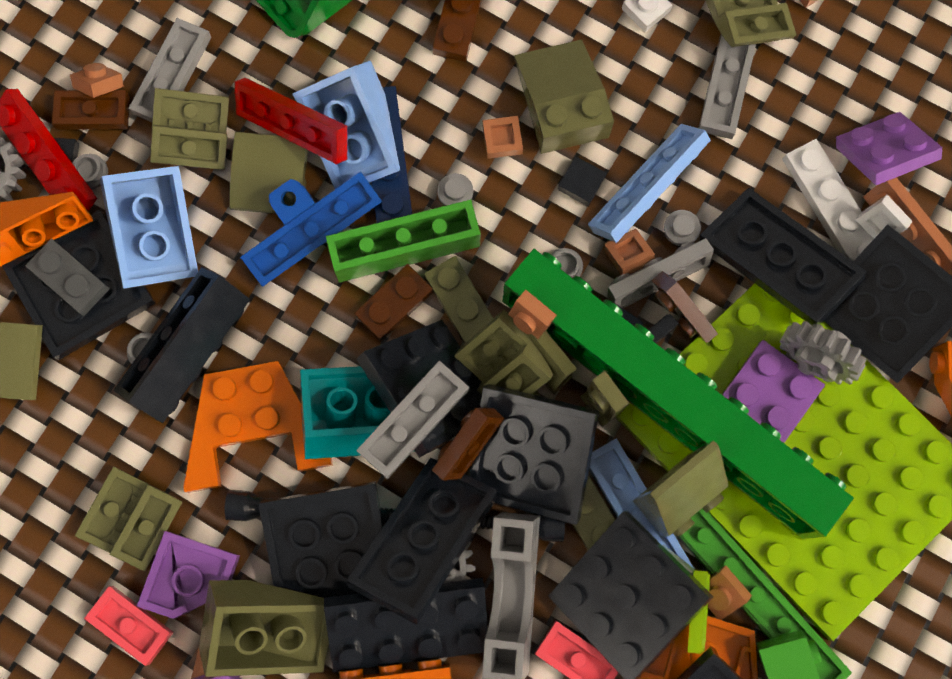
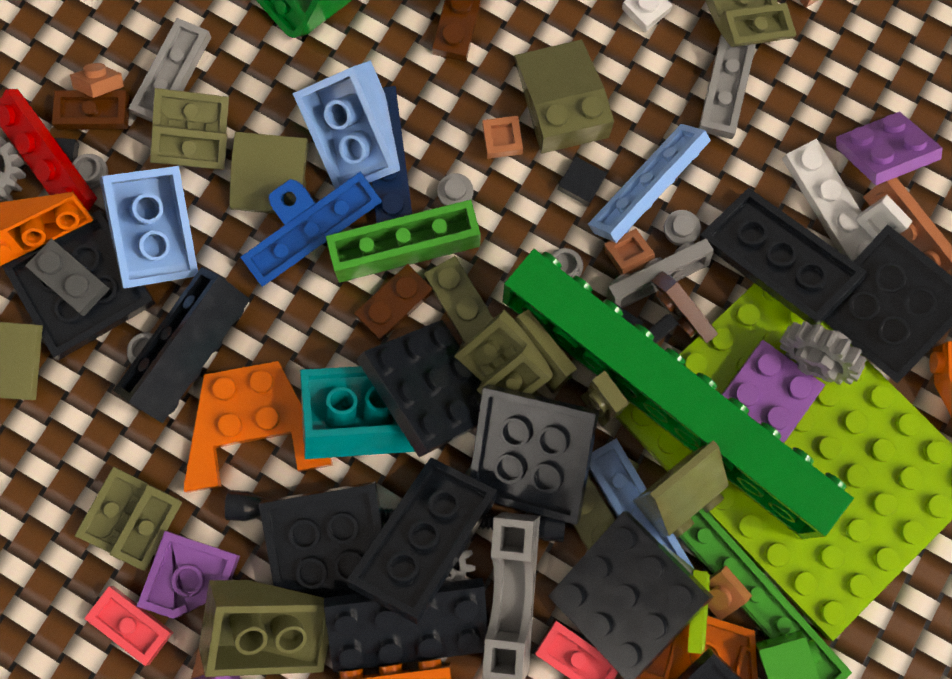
red plate [234,78,347,164] -> none
light grey plate [356,361,469,479] -> none
reddish brown plate [432,408,504,480] -> none
nougat plate [508,290,557,339] -> none

